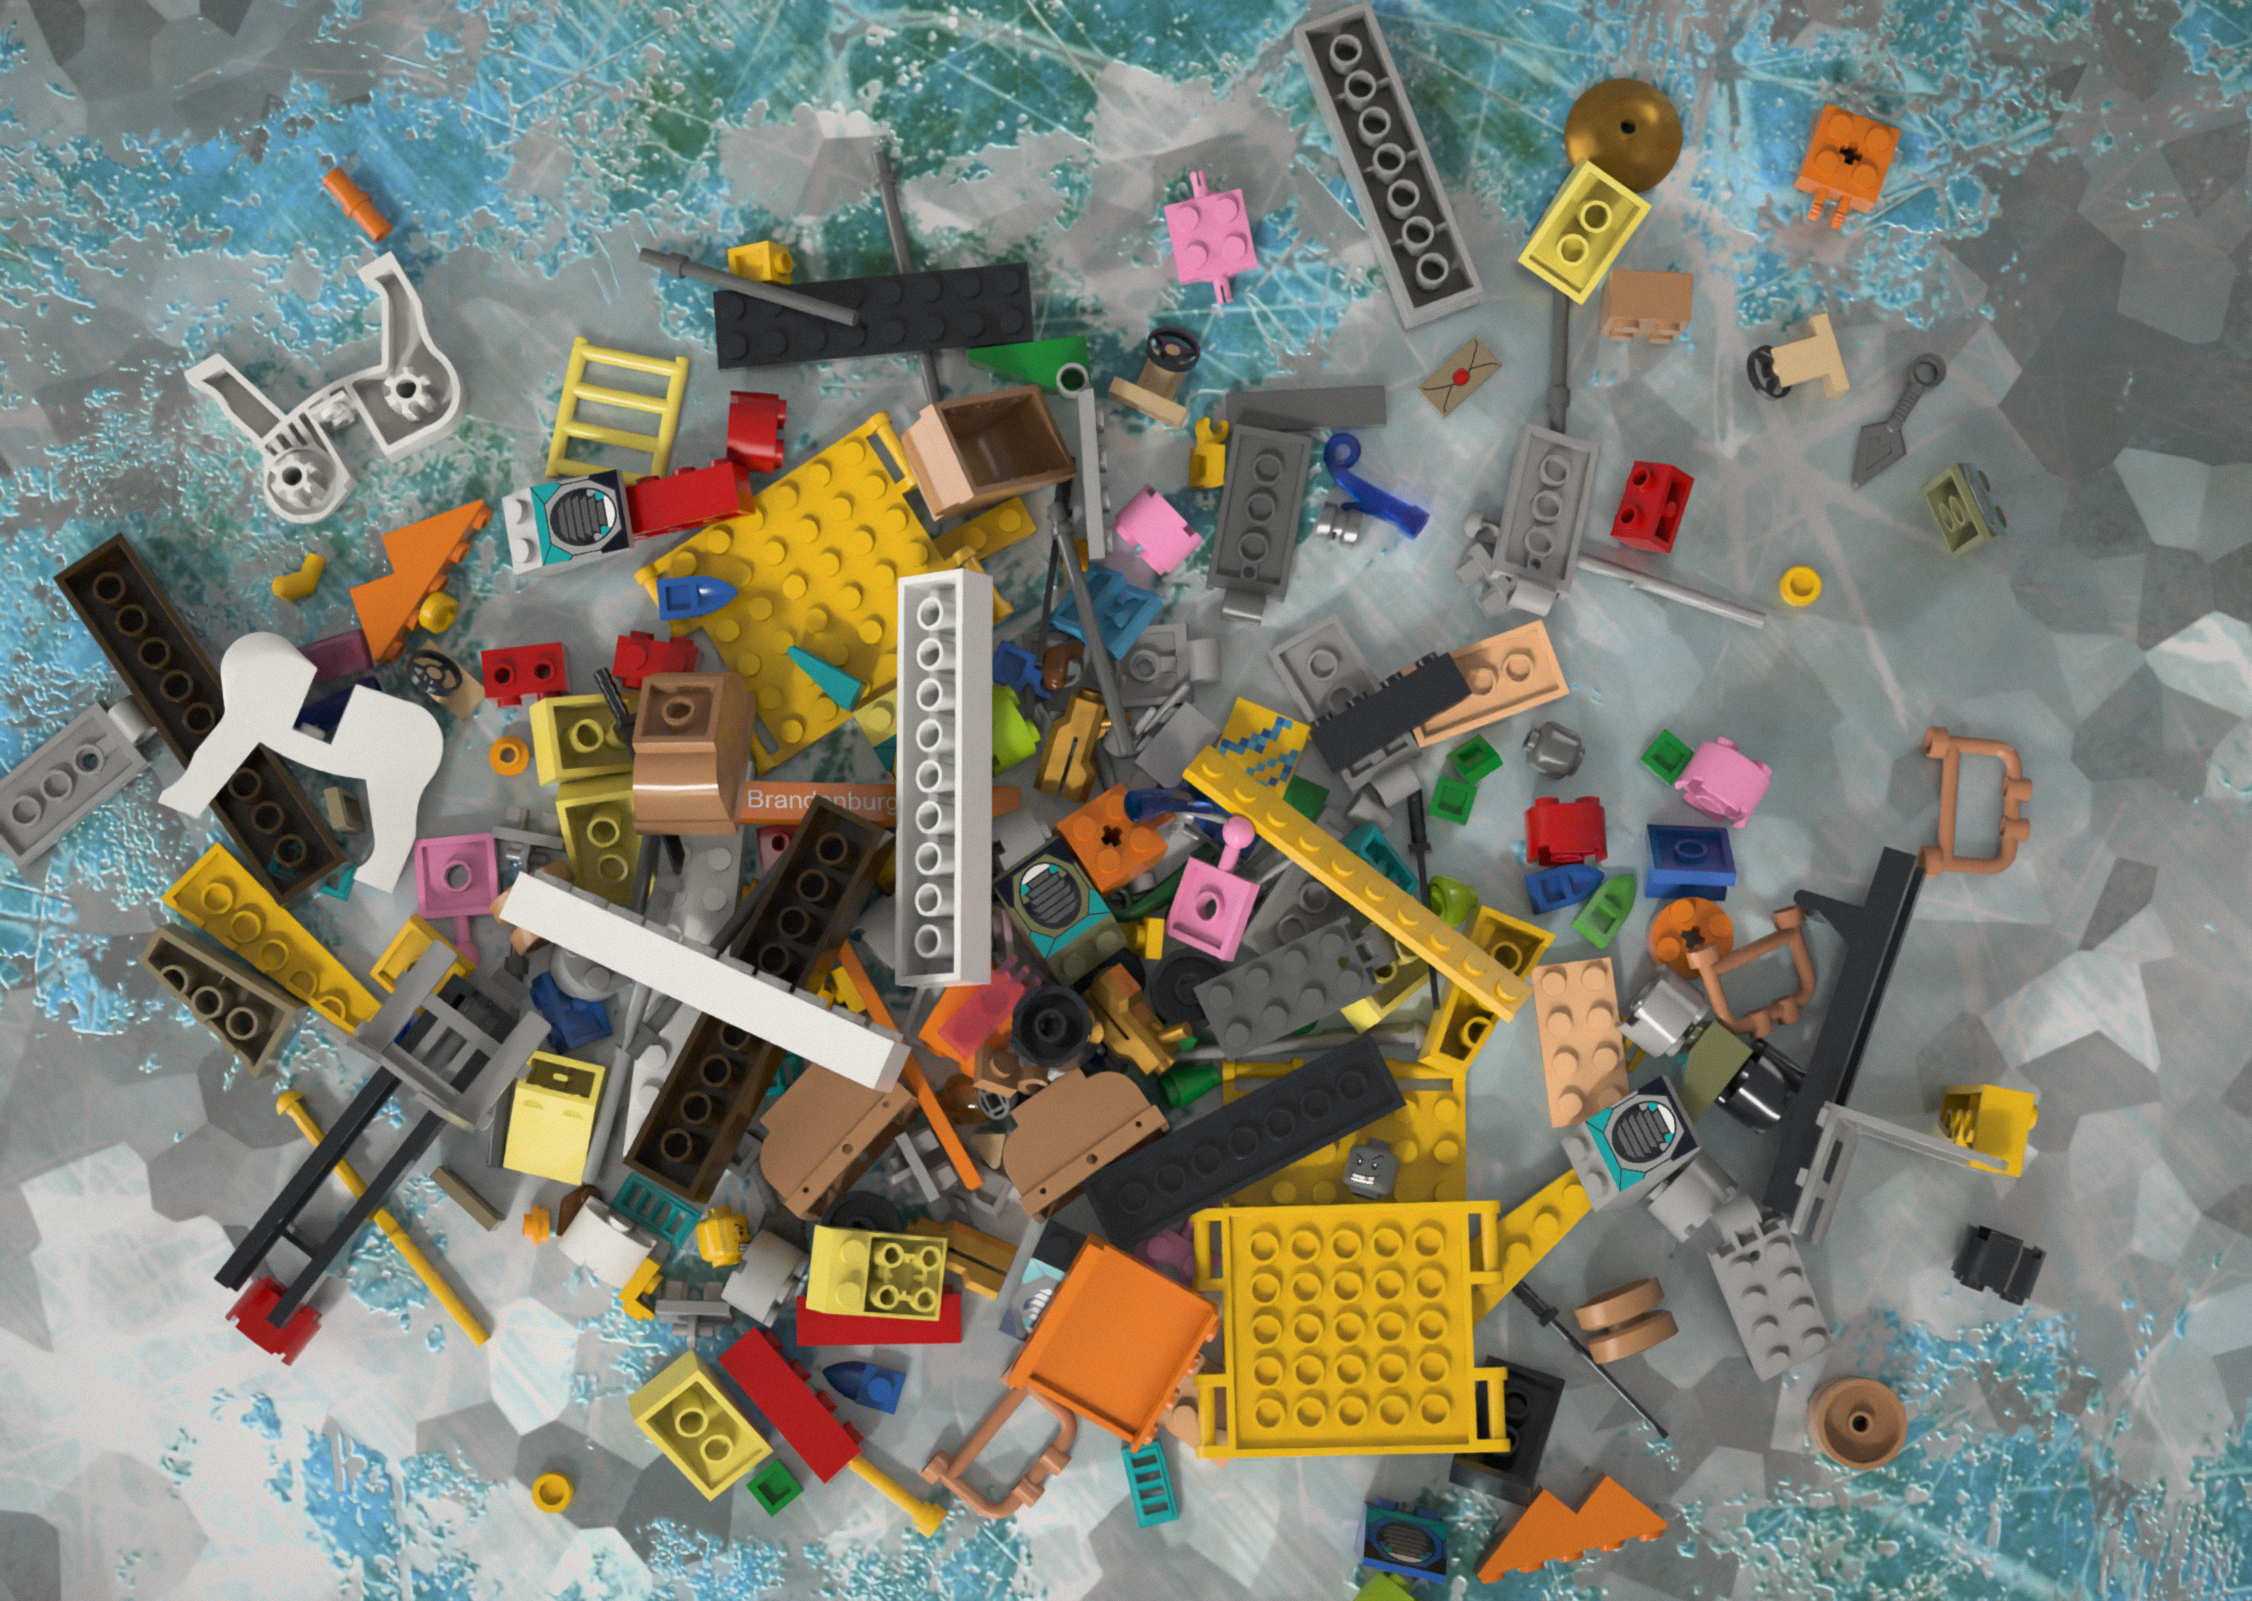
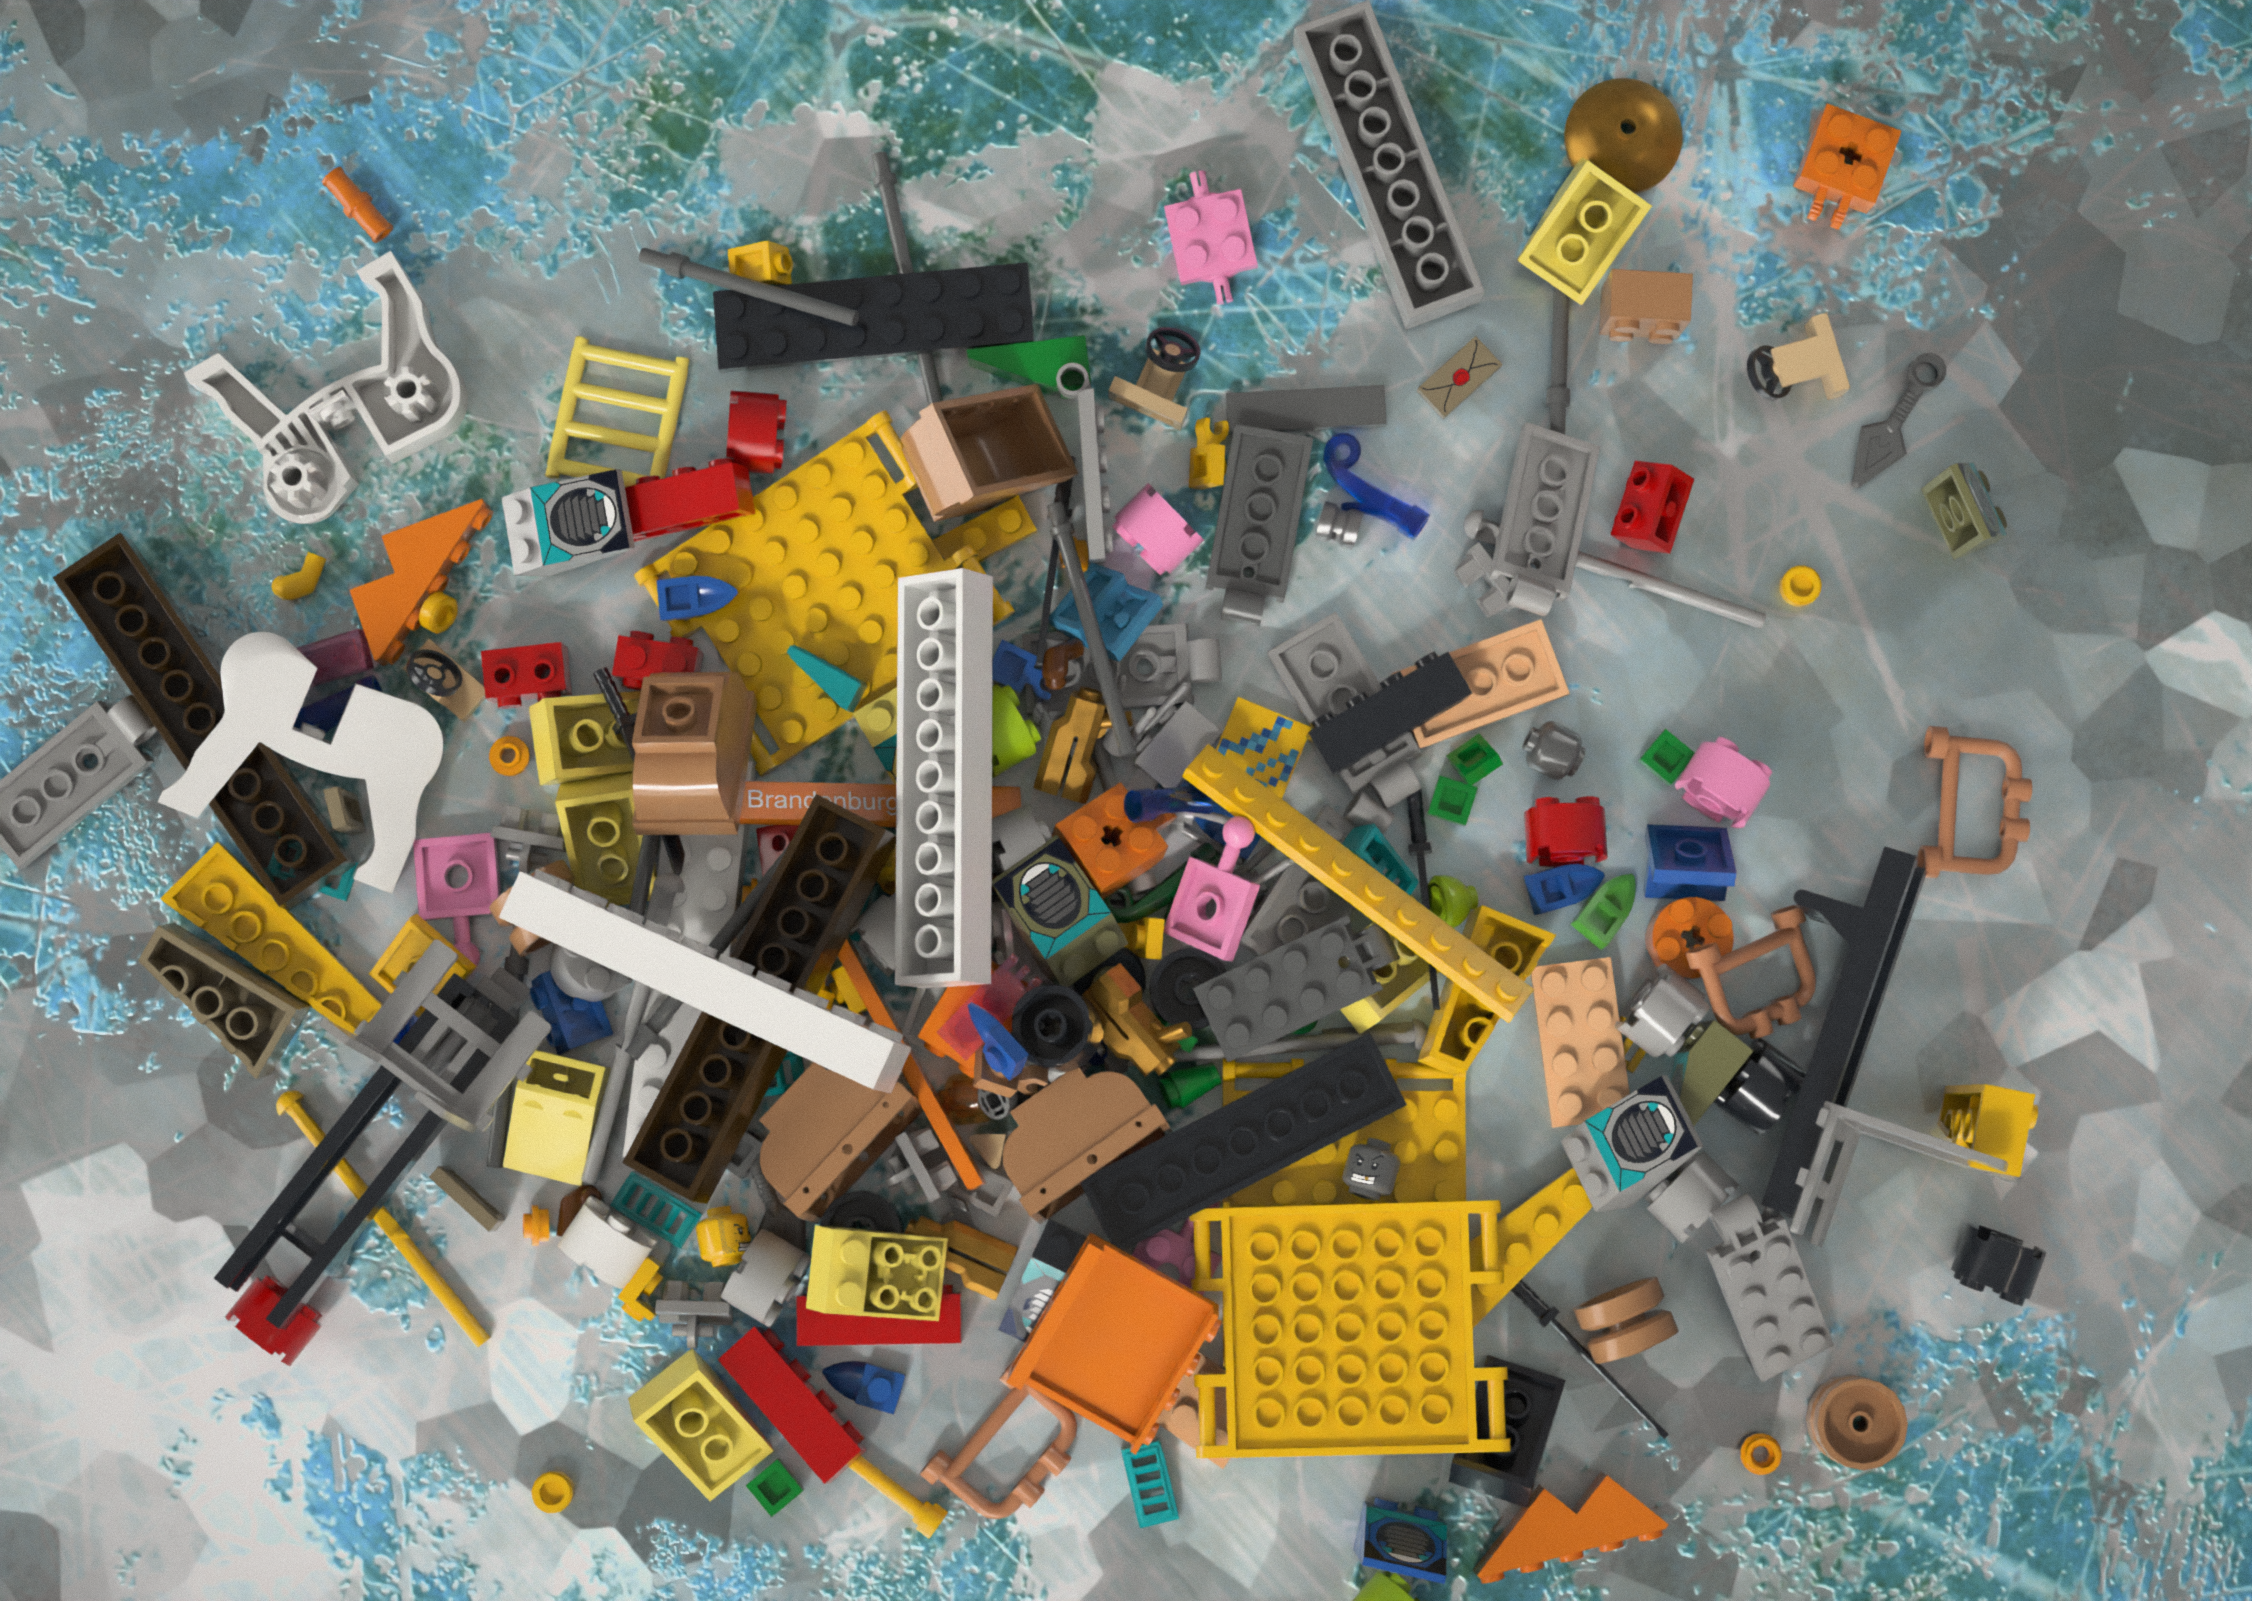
green plate [1283,774,1330,822] -> none
none -> blue plate [968,1002,1029,1081]
none -> light orange plate [1740,1433,1782,1475]

